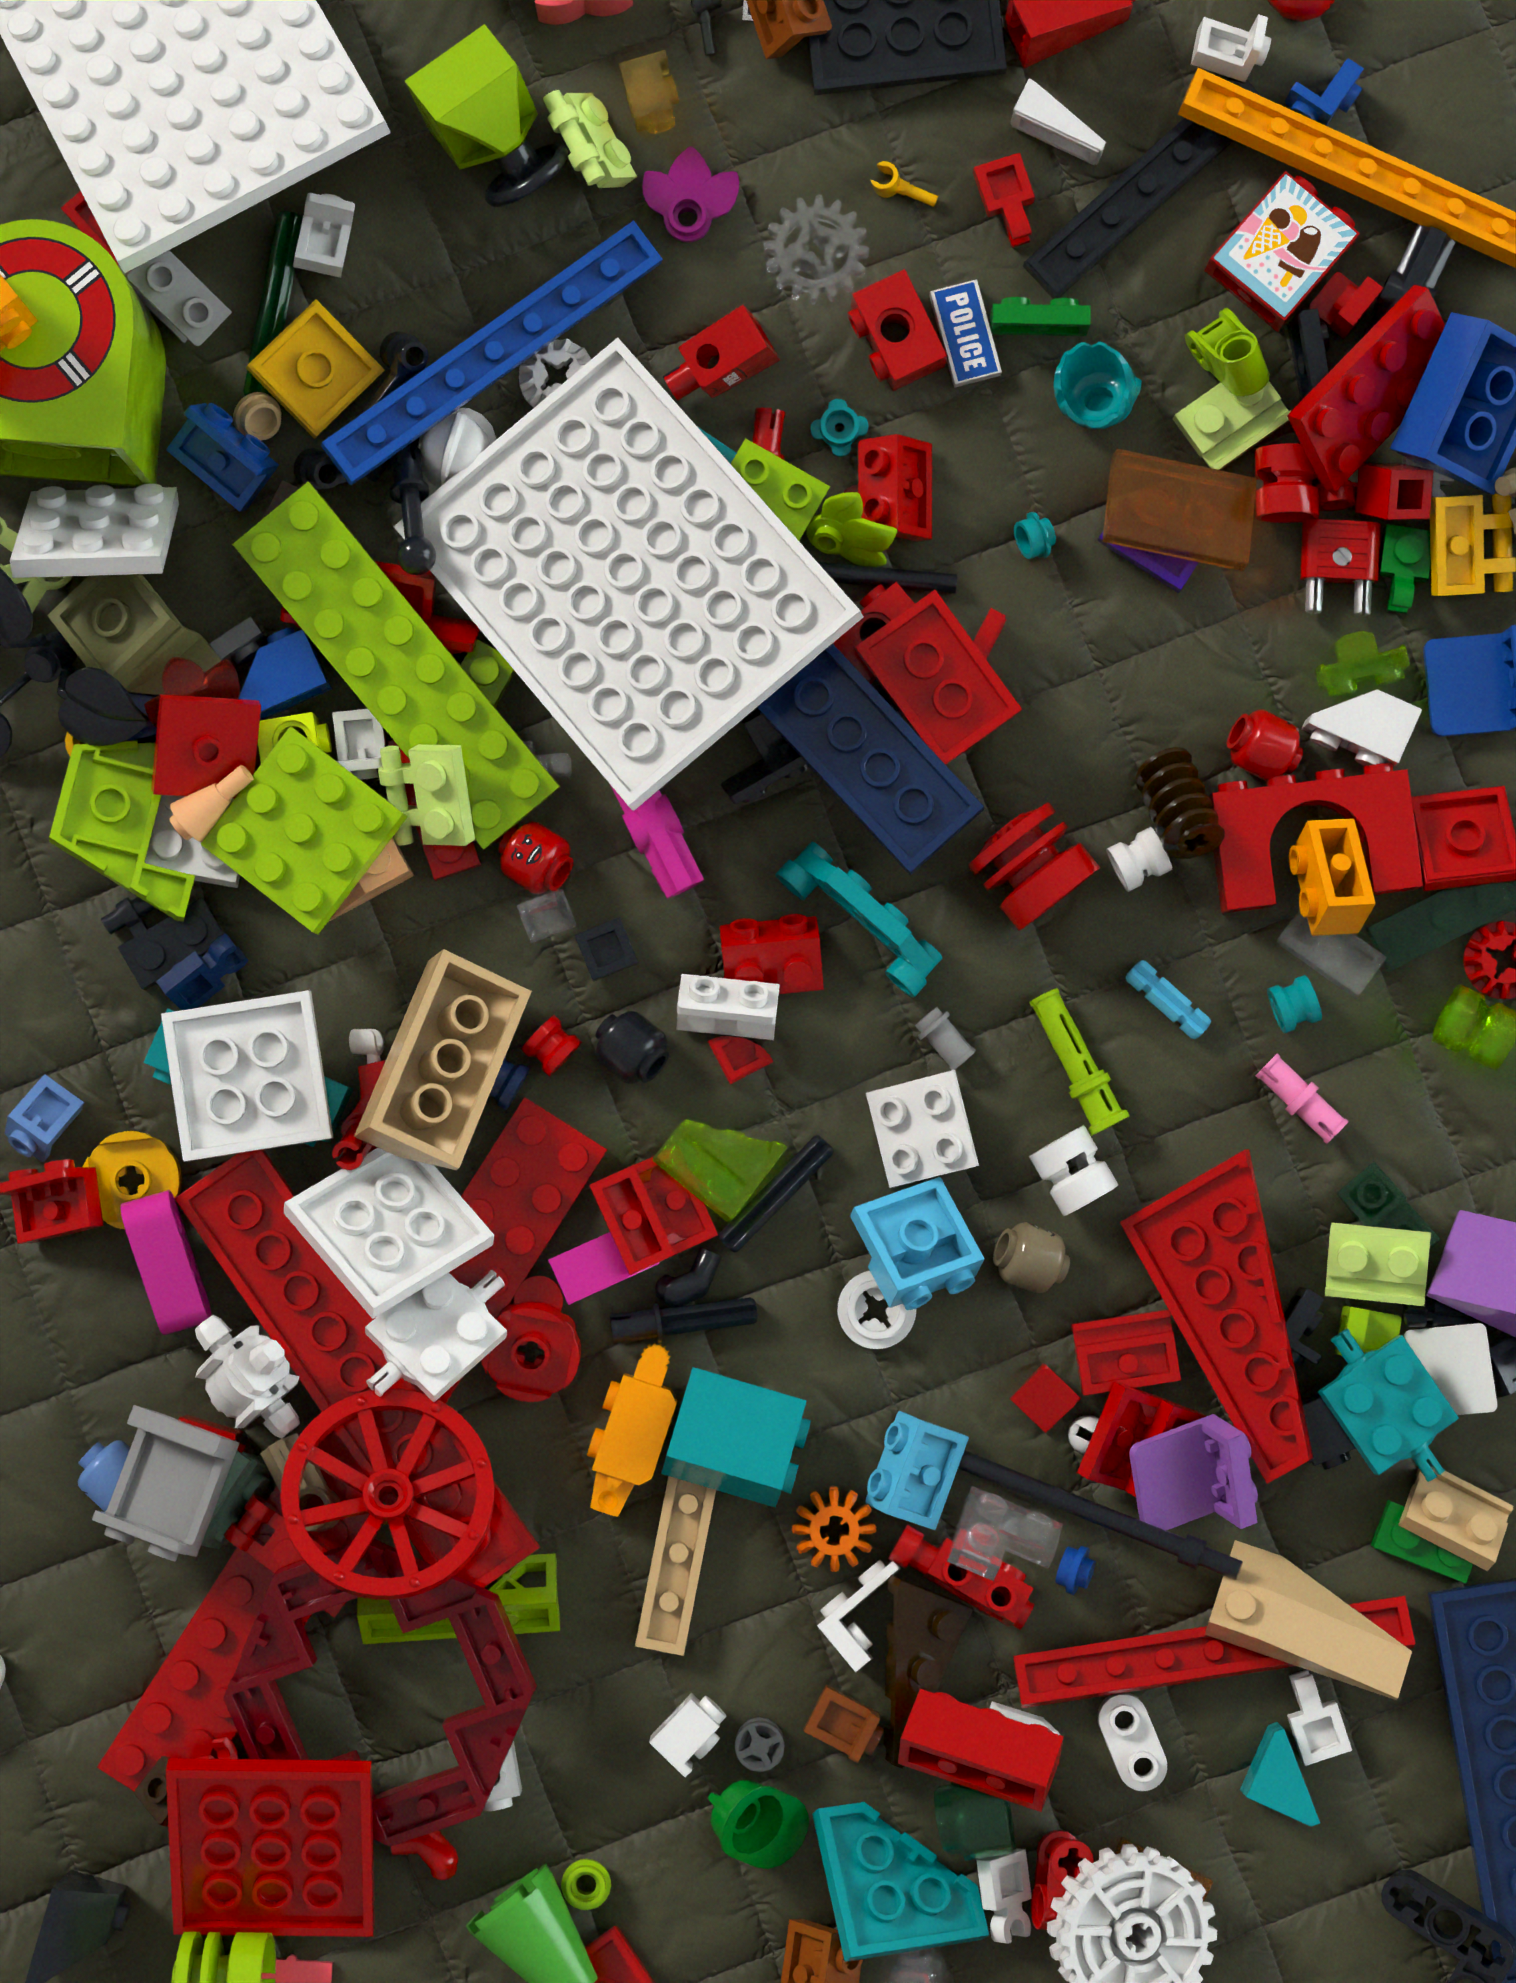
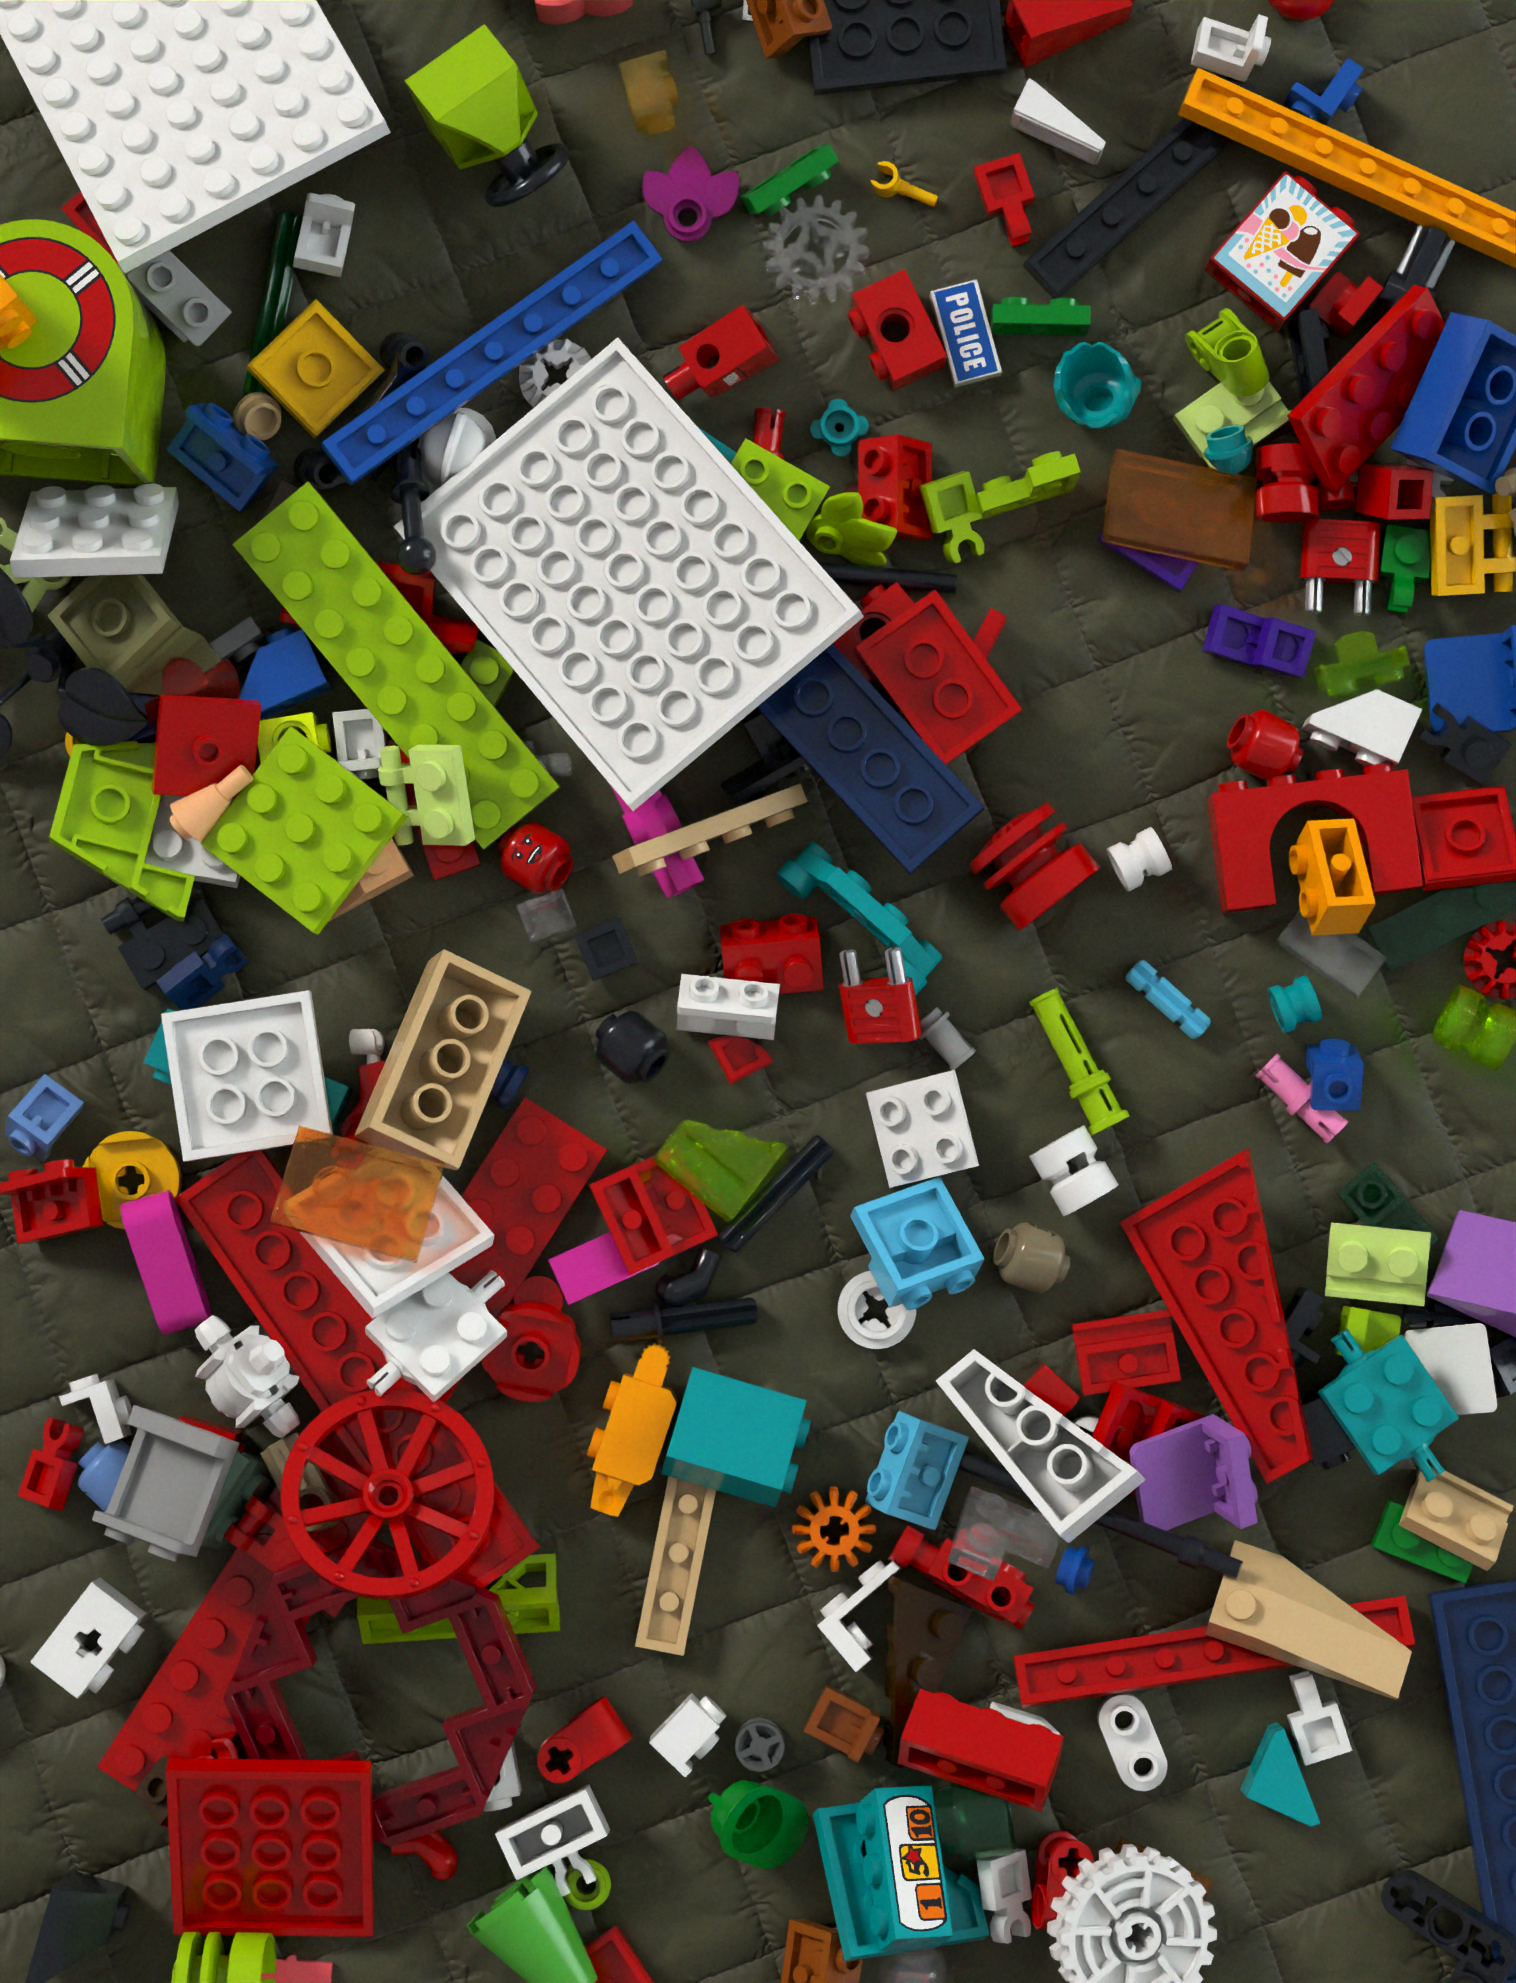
red wheel [521,1015,583,1077] -> none
yellowish green plate [543,90,637,188] -> none
teal plate [1014,512,1056,559] -> none
dark brown piece [1135,747,1225,859] -> none
none -> red plate [18,1417,84,1511]
none -> white brick [30,1577,147,1699]
none -> white bracket [59,1374,132,1444]
none -> clear orange tile [270,1126,445,1263]
none -> white brick [495,1784,610,1897]
none -> red piece [537,1696,633,1783]
none -> tan plate [613,783,808,877]
none -> green plate [740,144,839,217]
none -> red piece [838,947,922,1044]
none -> brick [856,1786,953,1951]
none -> lime plate [919,471,984,563]
none -> white wedge [936,1349,1146,1543]
none -> lime plate [976,451,1081,520]
none -> dark purple slope [1202,604,1316,678]
none -> teal plate [1204,425,1253,475]
none -> blue bracket [1305,1038,1364,1111]
none -> black plate [1416,702,1511,785]

